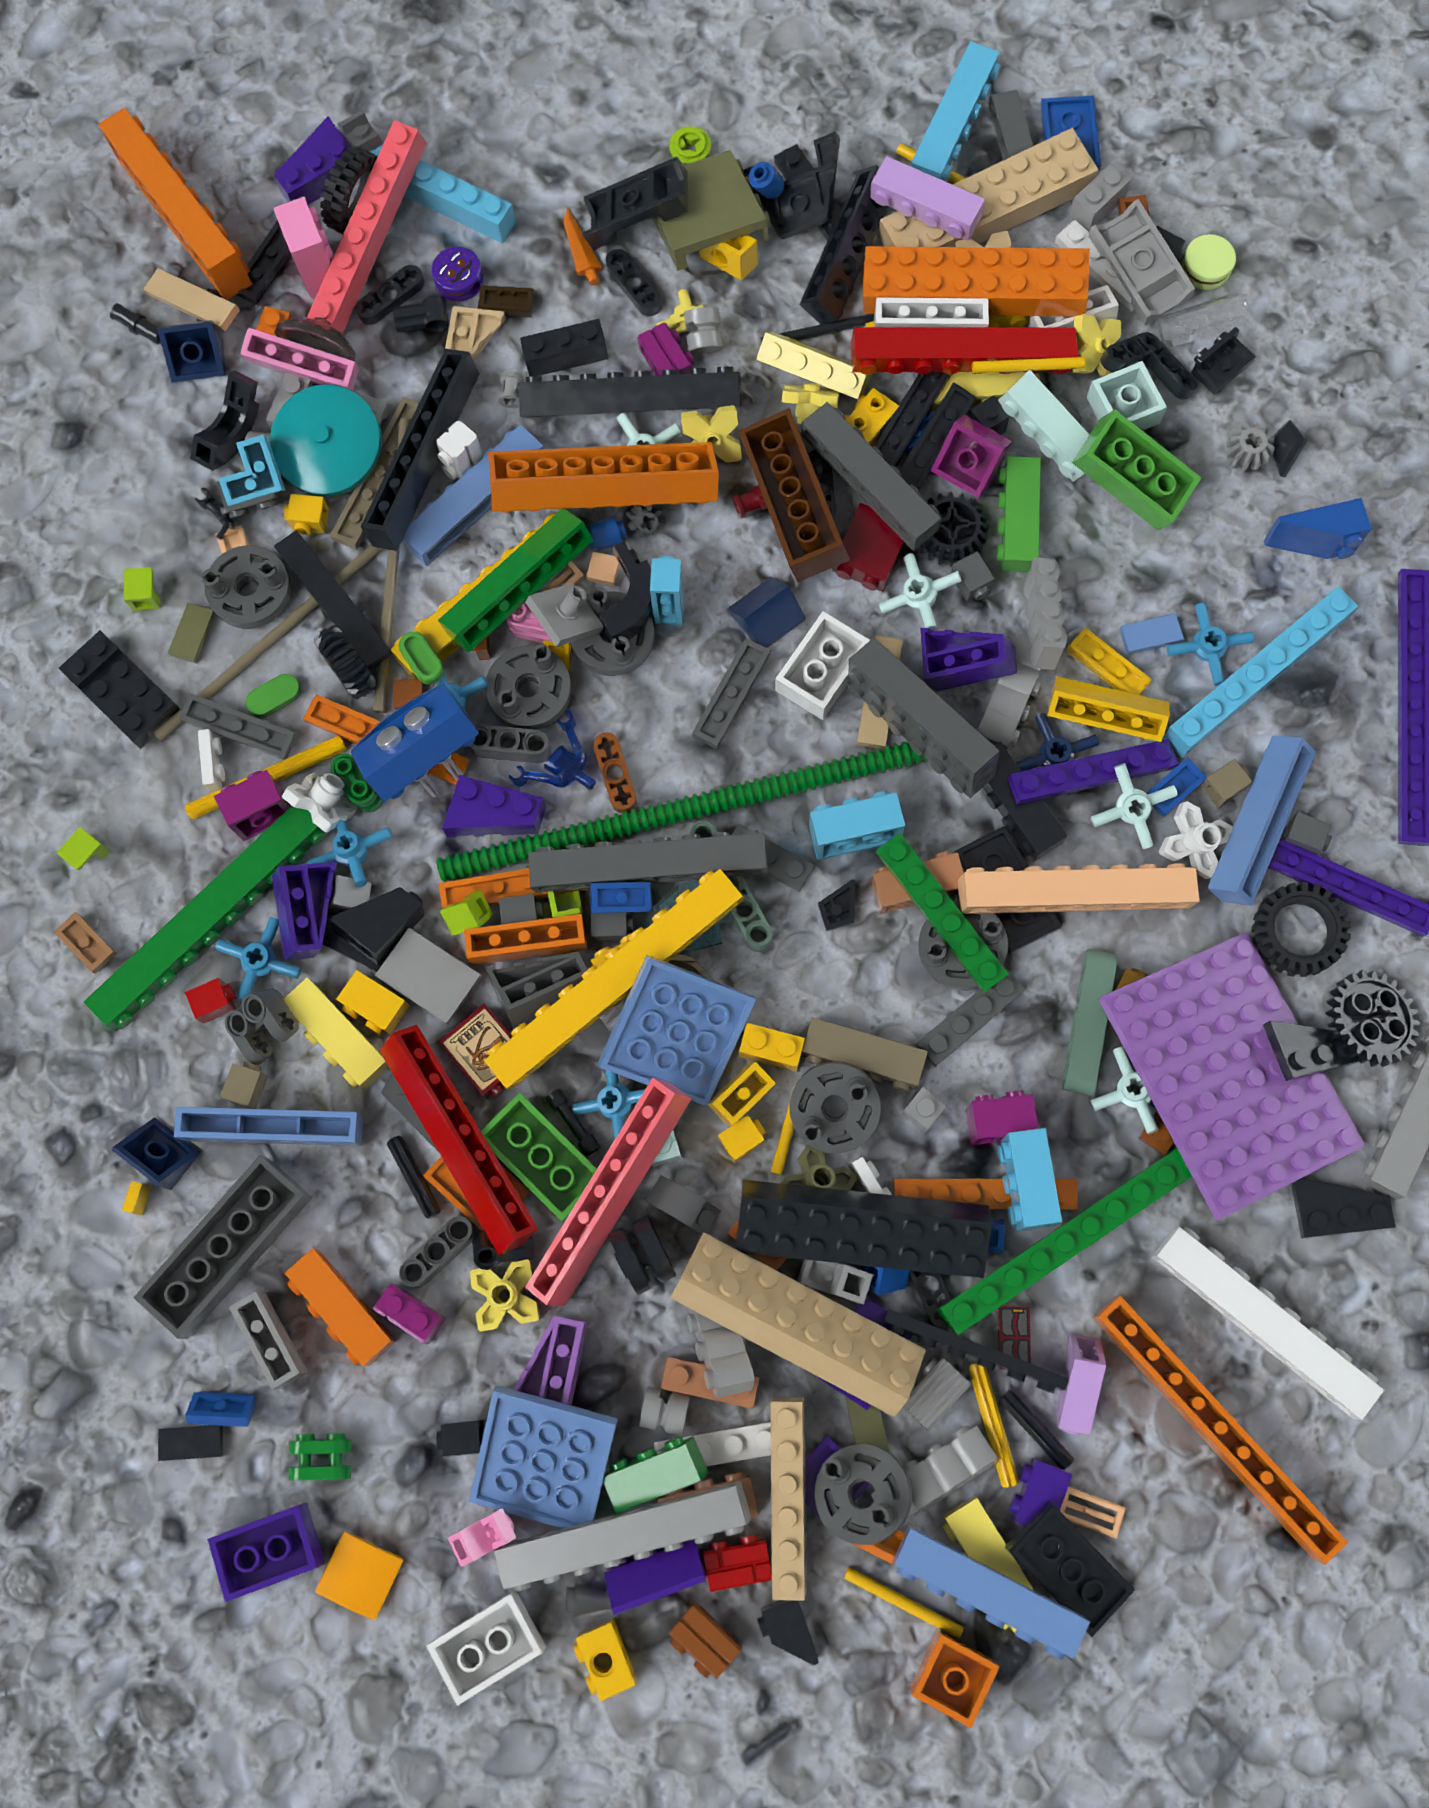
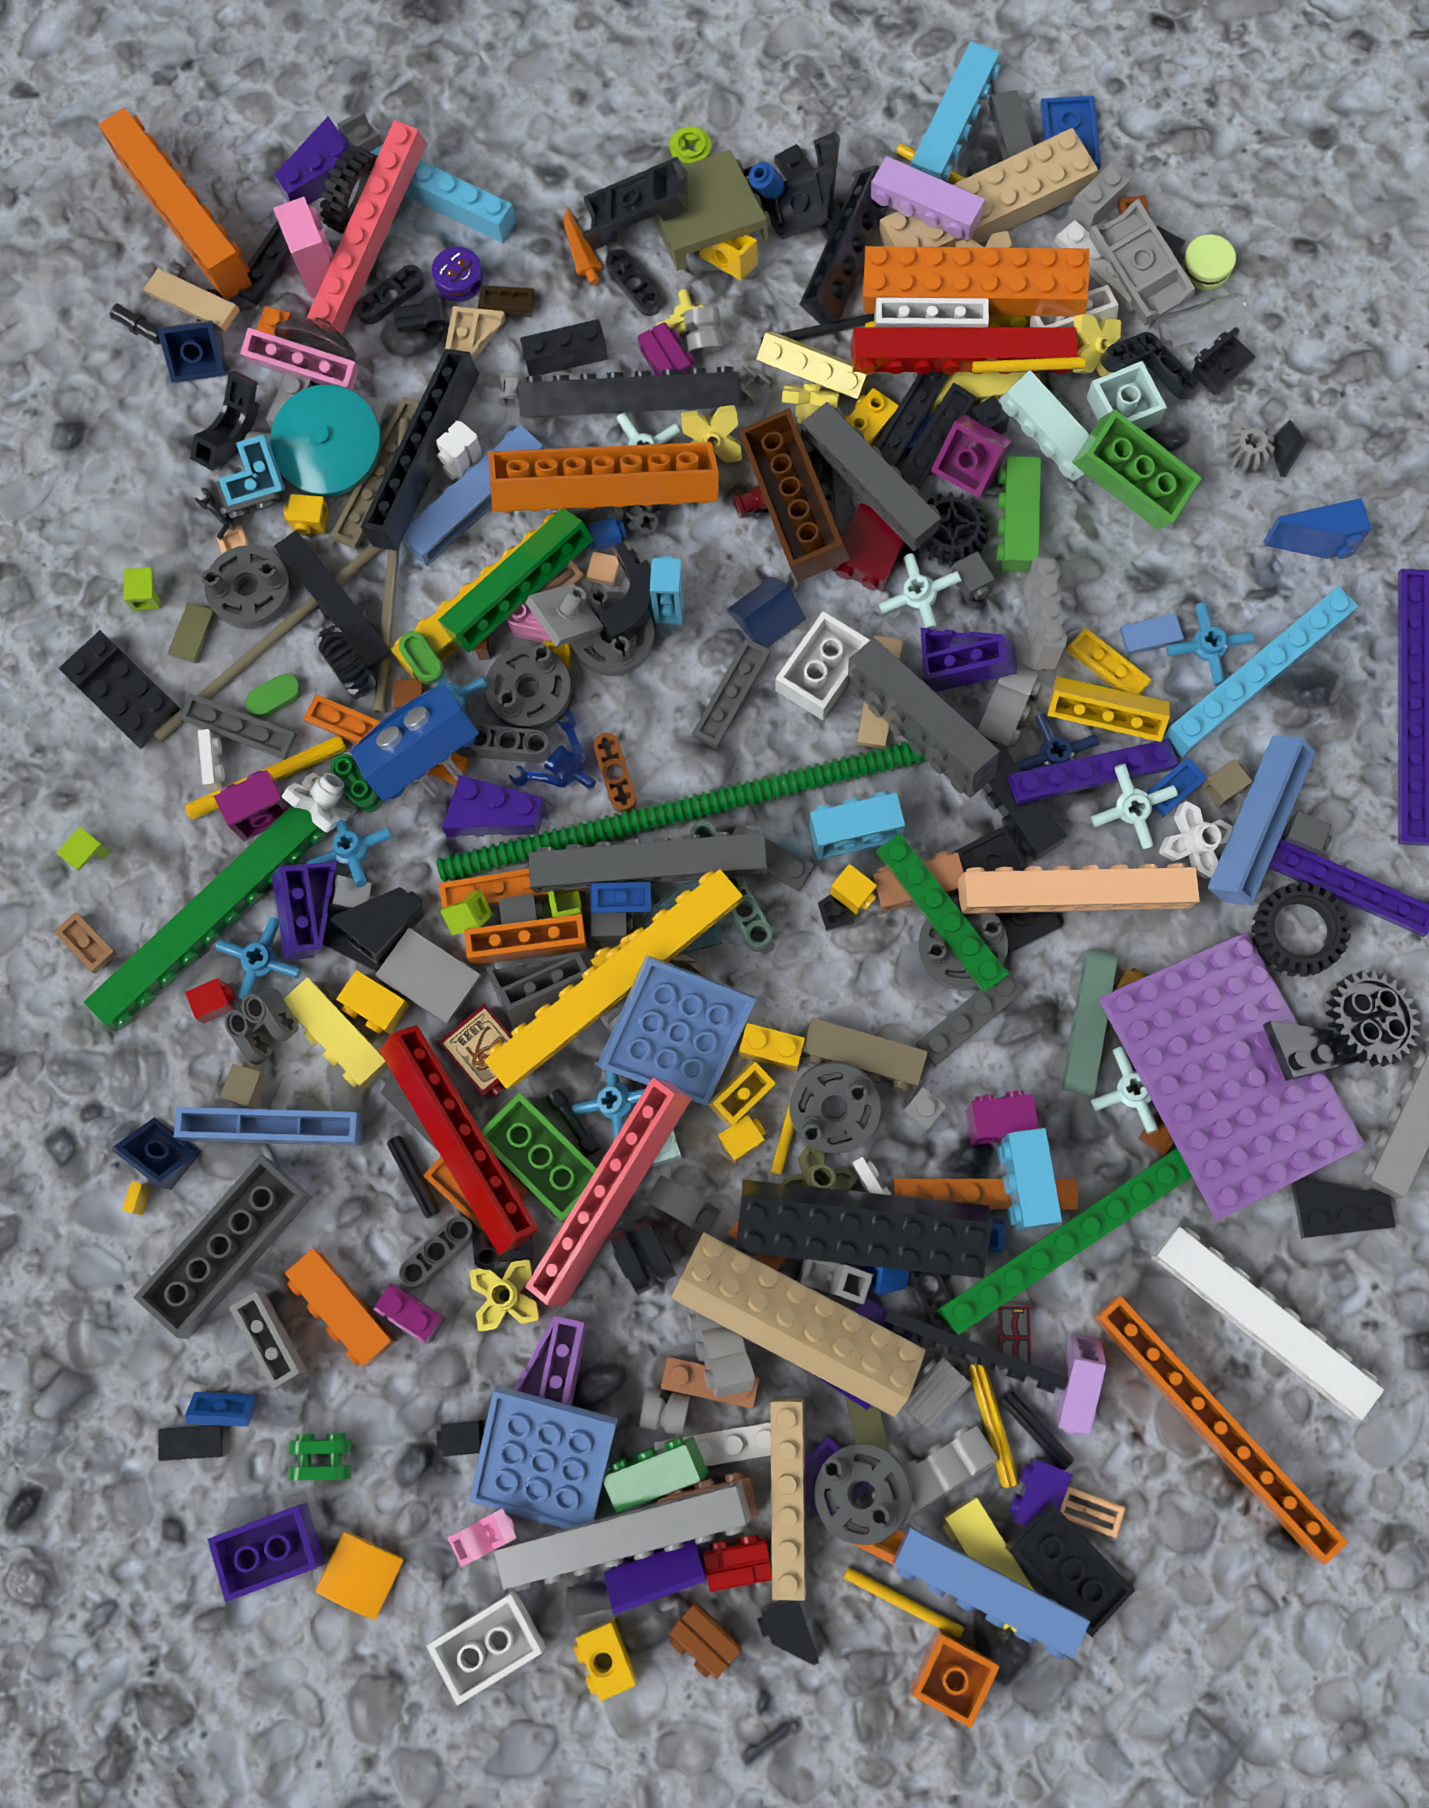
none -> yellow brick [829,864,877,915]

